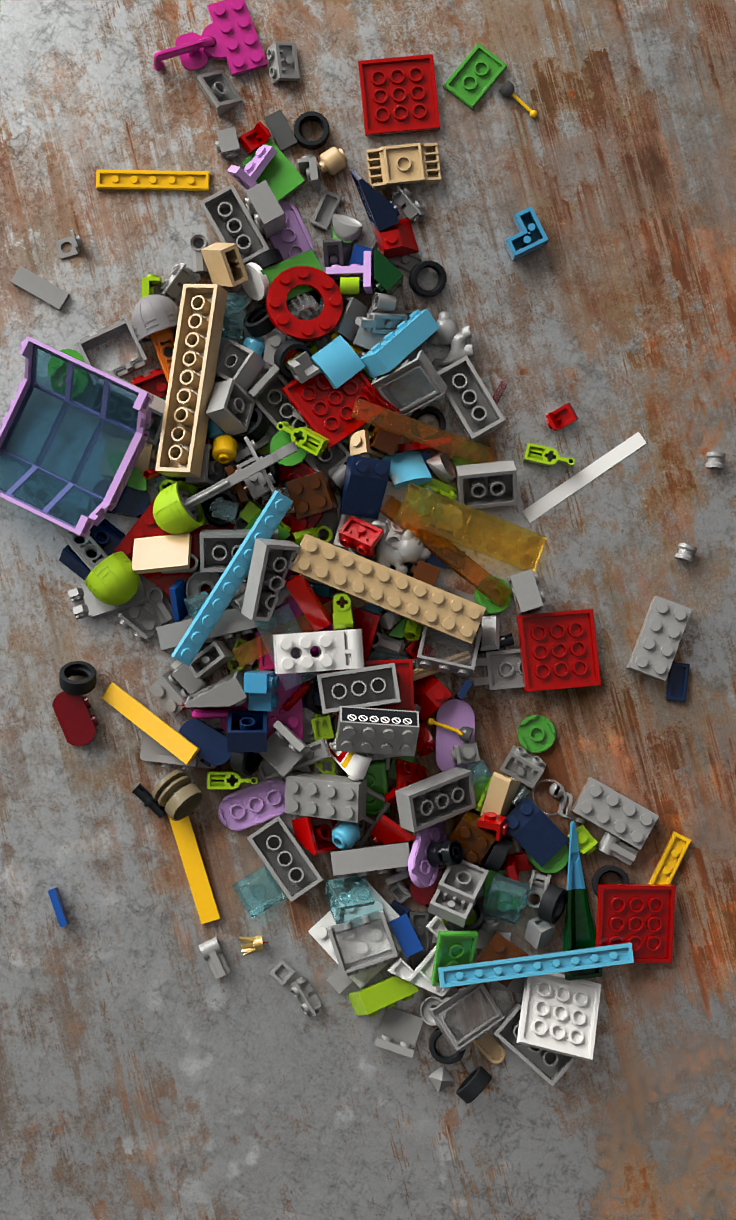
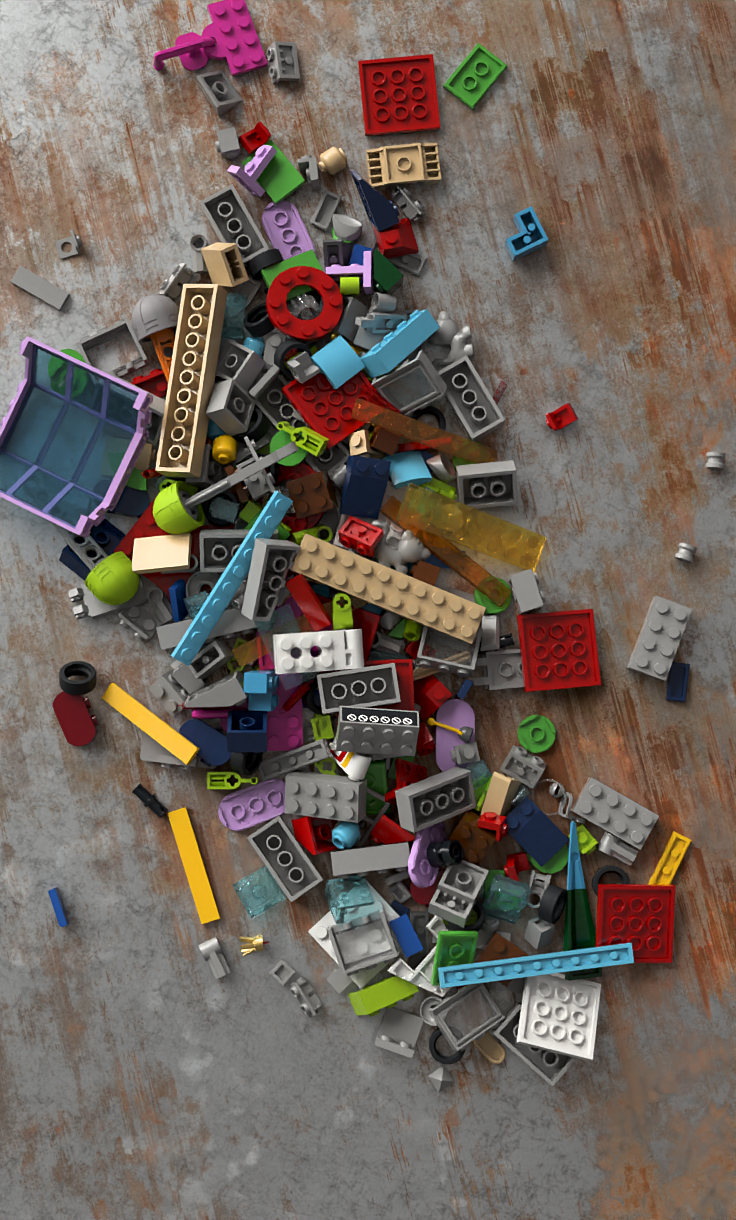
yellow tile [96,170,210,192] -> none
lime bracket [142,274,162,298] -> none
dark tan wheel [152,769,204,821] -> none
white tile [242,262,270,301] -> none
light grey brick [244,180,286,239] -> none
light grey bracket [259,720,310,777] -> none
dark grey tile [264,109,298,152] -> none
black tyre [294,111,329,150] -> none
black tyre [409,260,447,297] -> none
black tyre [456,1066,492,1104] -> none
black tyre [484,836,513,873] -> none
hinge [498,80,537,118] -> none
white sticker [522,432,646,523] -> none
lime piece [523,442,575,468] -> none

